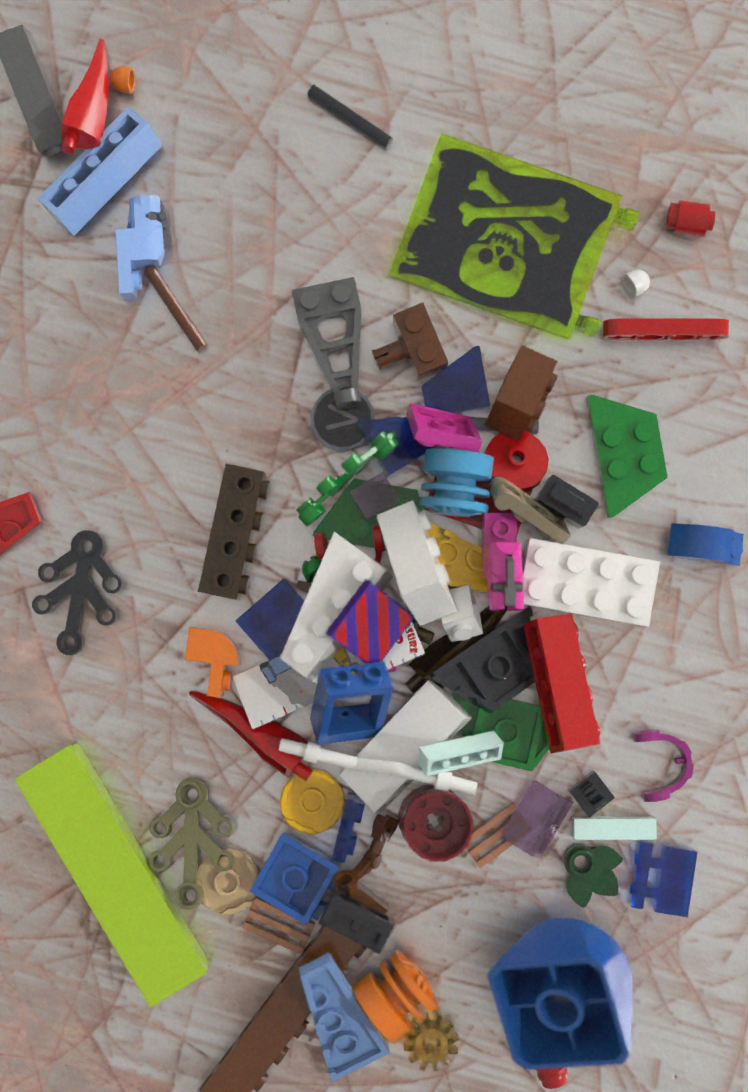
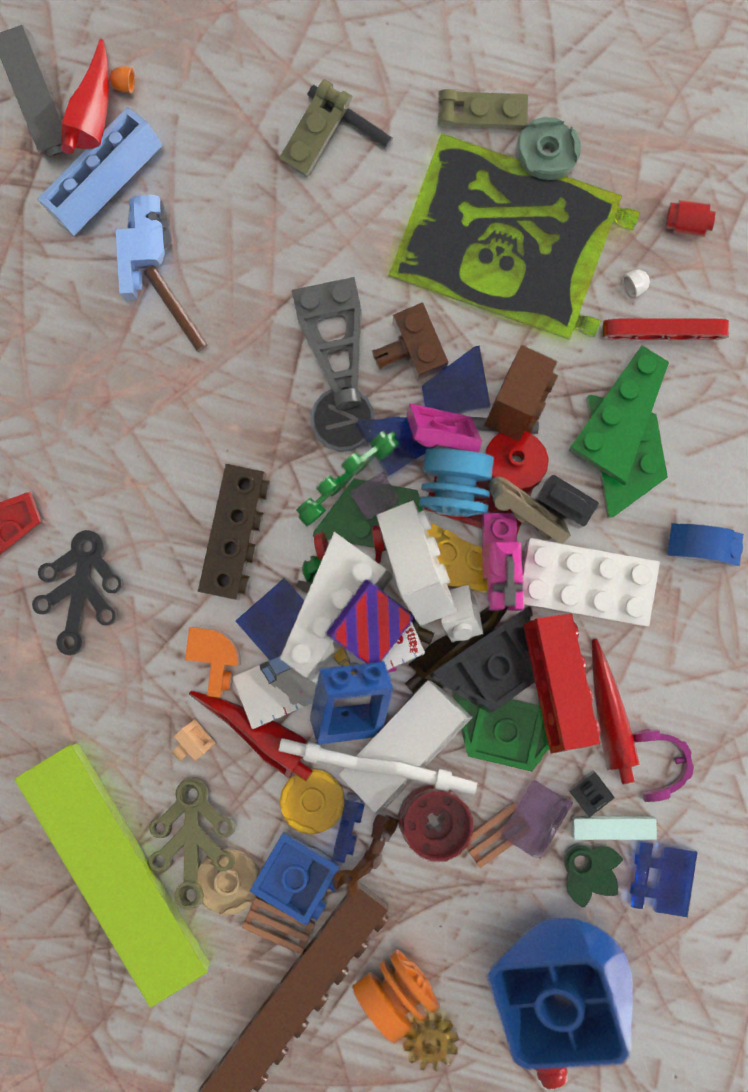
medium blue wing [299,953,390,1082] -> none
black hinge [318,889,395,955] -> none
light aqua piece [418,731,503,776] -> none
none -> light nougat tile [172,719,216,761]
none -> olive plate [279,79,352,176]
none -> olive plate [438,89,528,130]
none -> sand green plate [516,117,581,180]
none -> green wing [569,345,669,486]
none -> red piece [592,639,640,784]

